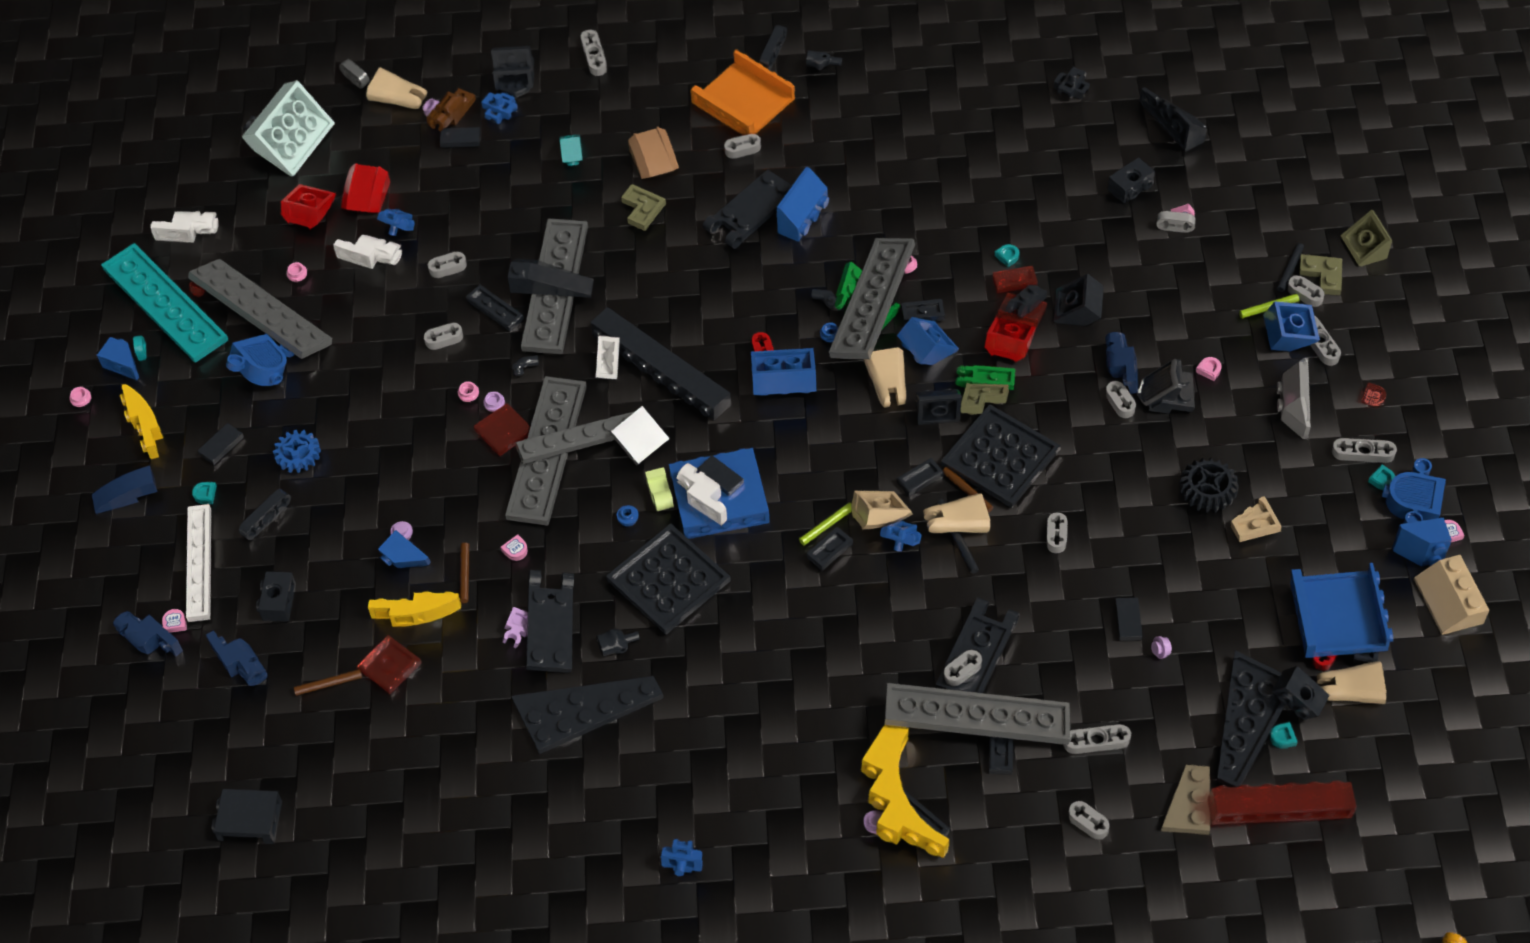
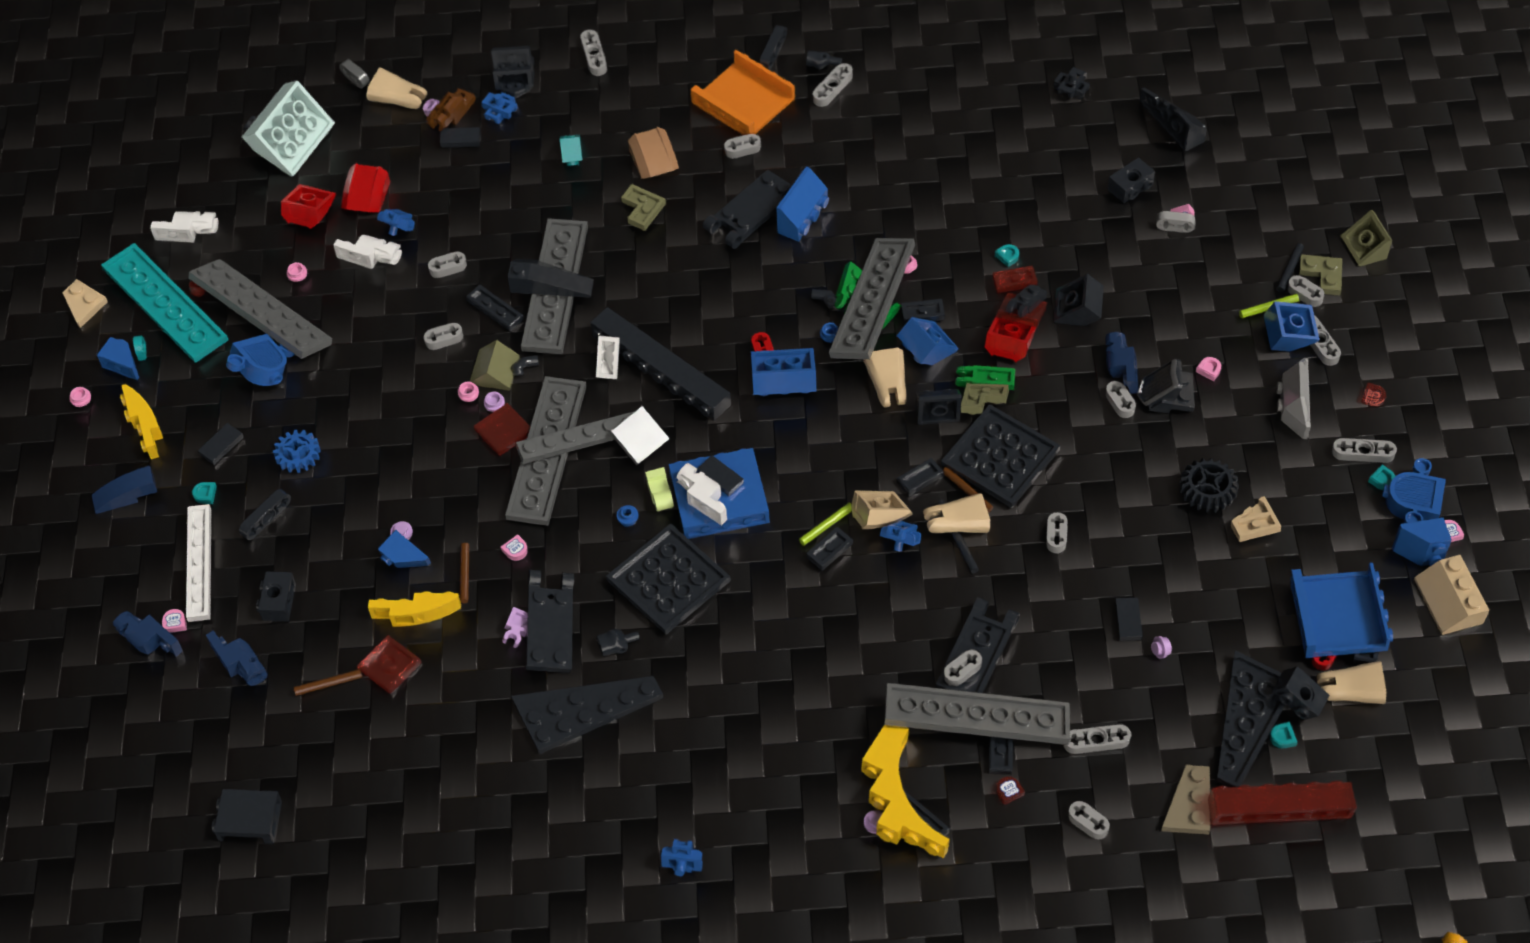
none -> tan wing [63,279,108,328]
none -> olive slope [470,340,520,390]
none -> light grey beam [813,64,852,107]
none -> clear red tile [997,777,1025,805]

